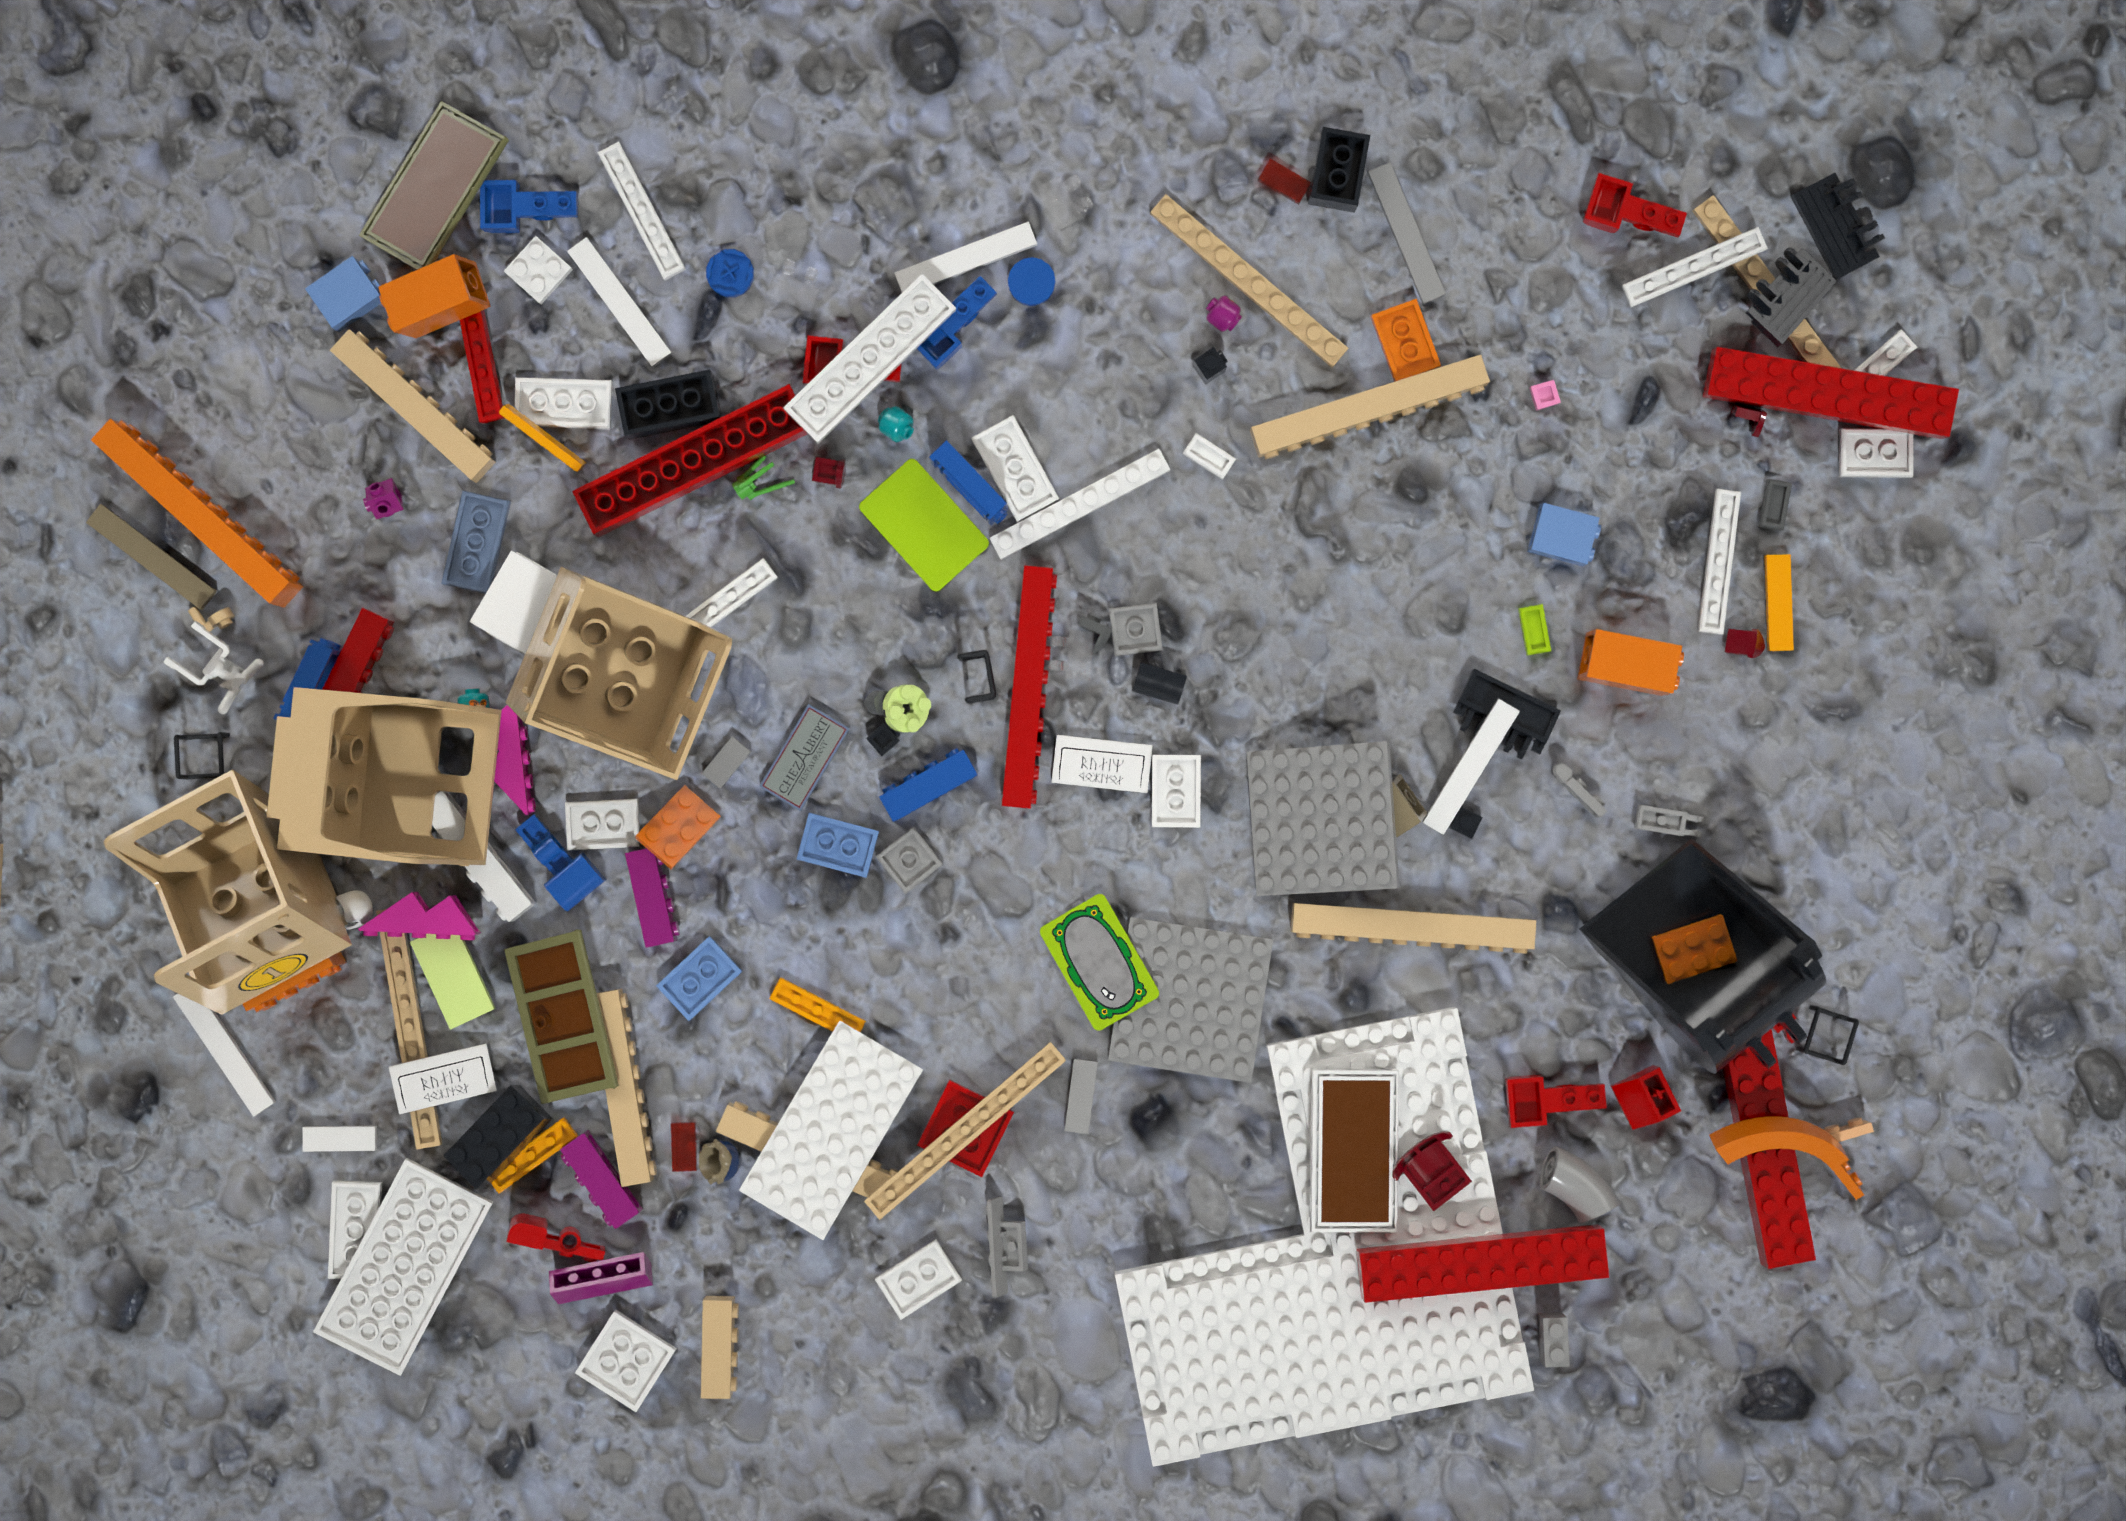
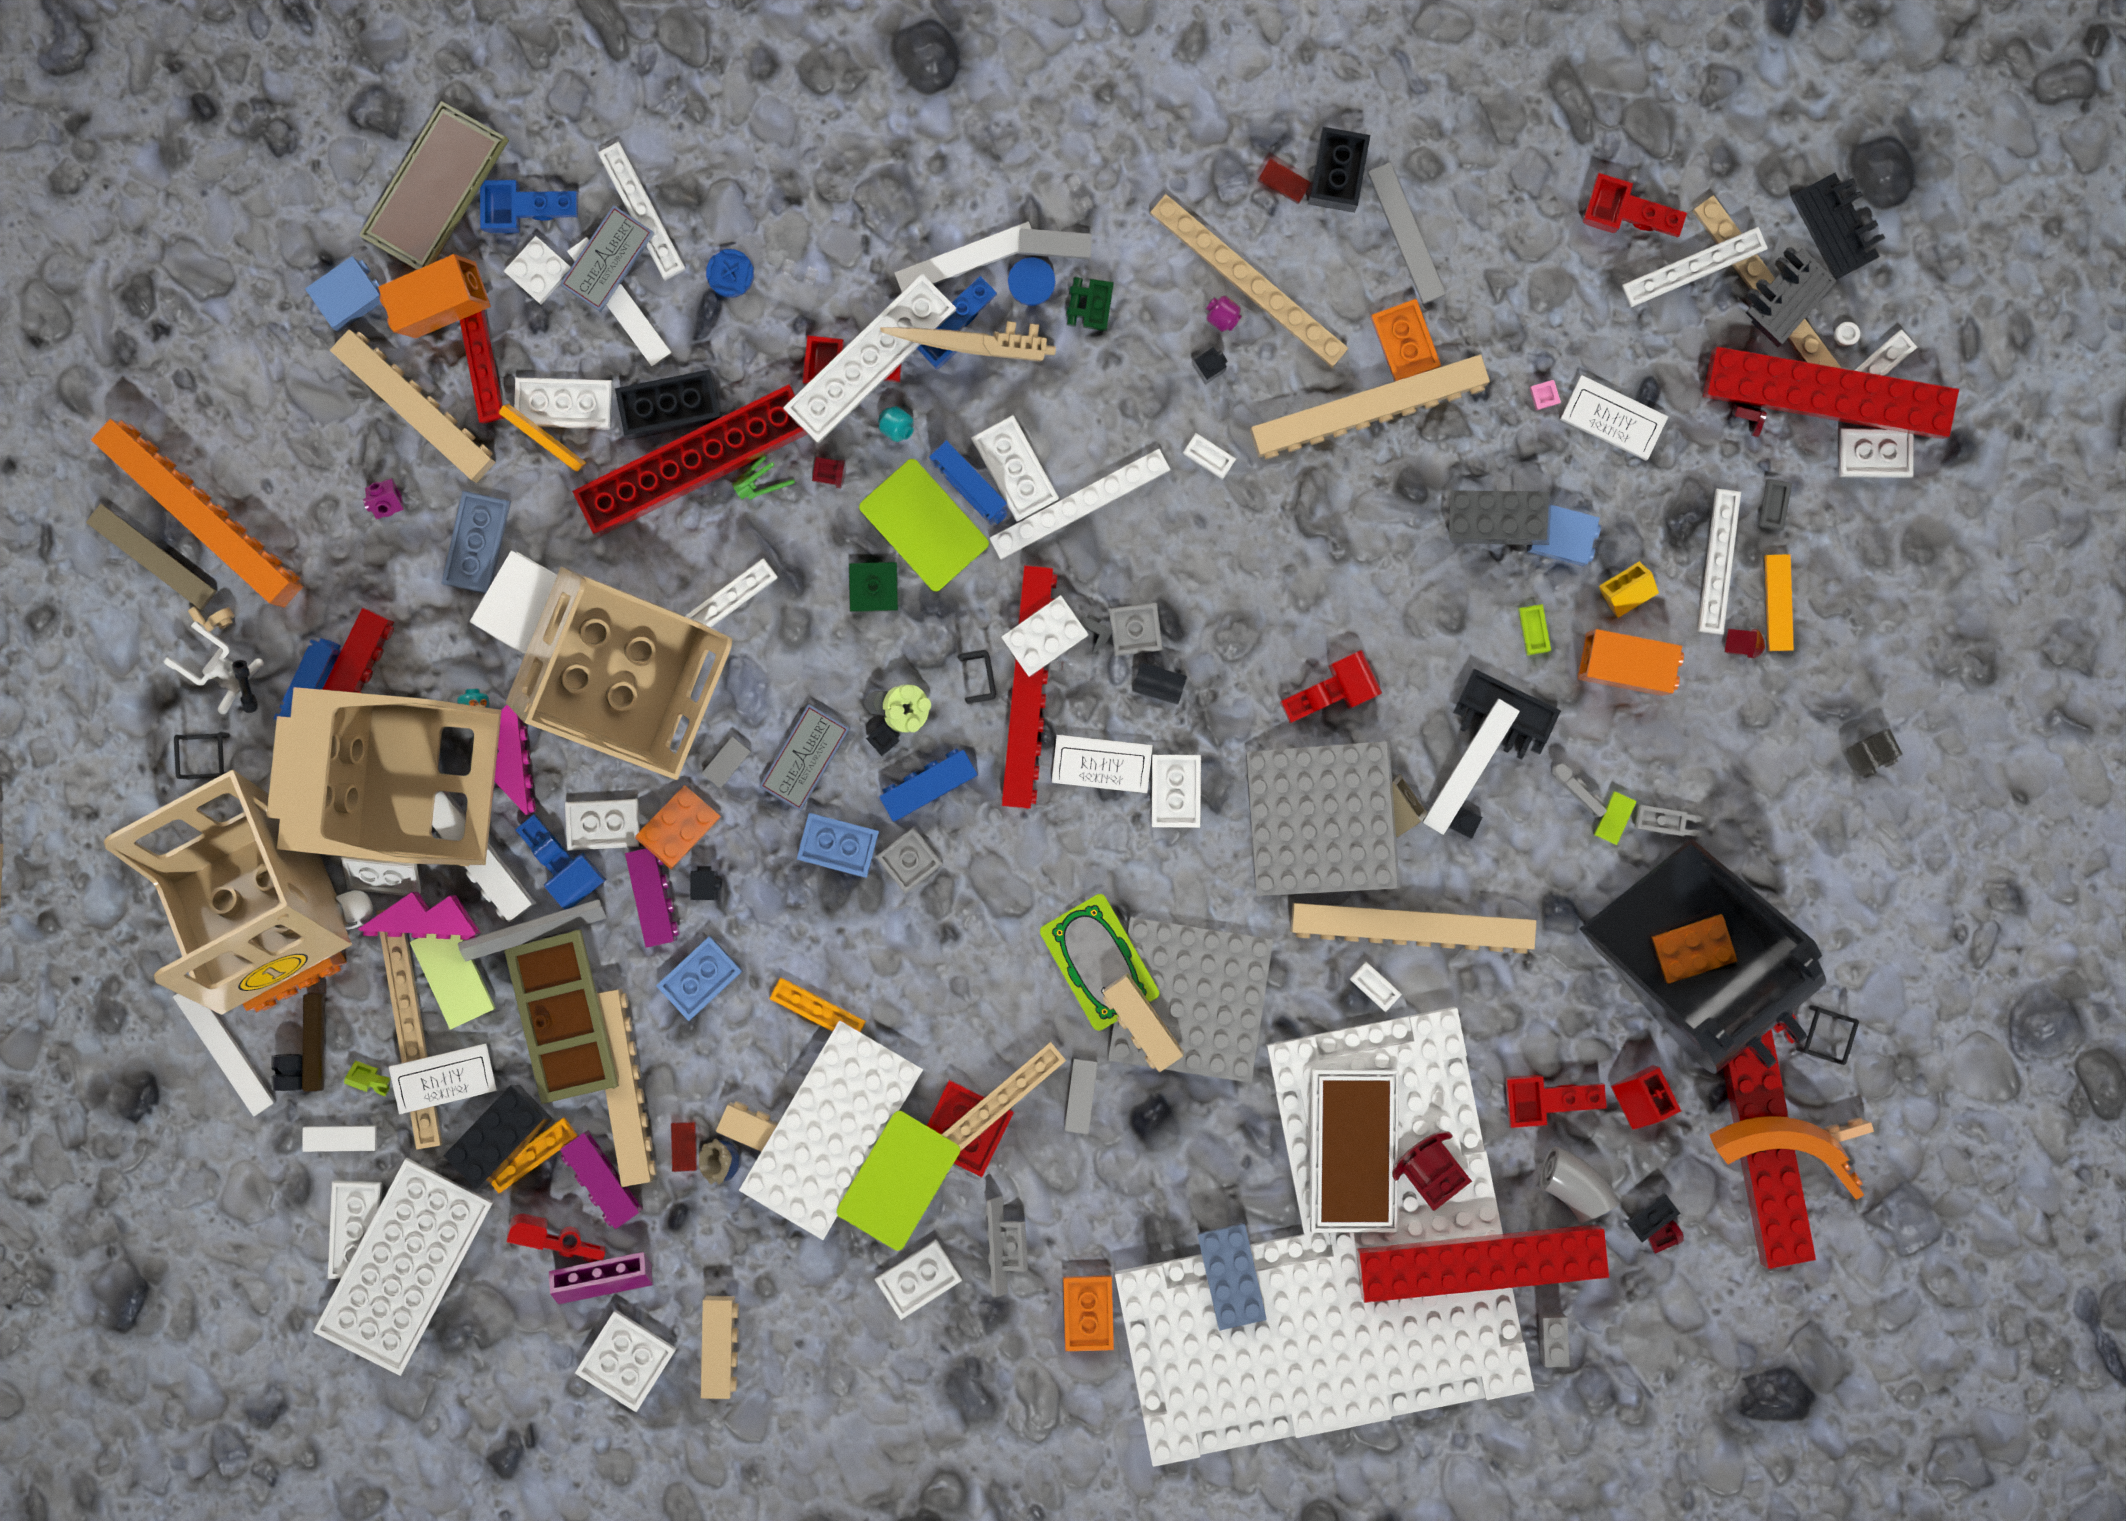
none -> black bar [232,660,258,713]
none -> black wheel [271,1054,303,1091]
none -> dark brown brick [302,993,325,1092]
none -> white tile [341,856,421,896]
none -> lime plate [344,1060,391,1097]
none -> light grey tile [458,900,606,962]
none -> light grey tile [560,205,655,312]
none -> black brick [690,866,722,900]
none -> lime sticker [836,1111,960,1251]
none -> dark green plate [849,562,898,612]
none -> tan piece [880,321,1056,361]
none -> white plate [1001,595,1089,677]
none -> light grey tile [1019,228,1092,259]
none -> orange plate [1063,1275,1114,1351]
none -> dark green plate [1066,277,1114,331]
none -> tan brick [1103,973,1184,1073]
none -> sand blue plate [1197,1223,1267,1331]
none -> red plate [1280,650,1382,723]
none -> white tile [1350,961,1402,1012]
none -> dark grey brick [1449,490,1552,545]
none -> white tile [1560,375,1668,461]
none -> lime tile [1593,791,1637,845]
none -> yellow brick [1599,561,1659,618]
none -> black plate [1626,1193,1681,1243]
none -> dark red tile [1647,1220,1684,1254]
none -> white tile [1834,322,1860,347]
none -> clear smoke brick [1842,729,1903,779]

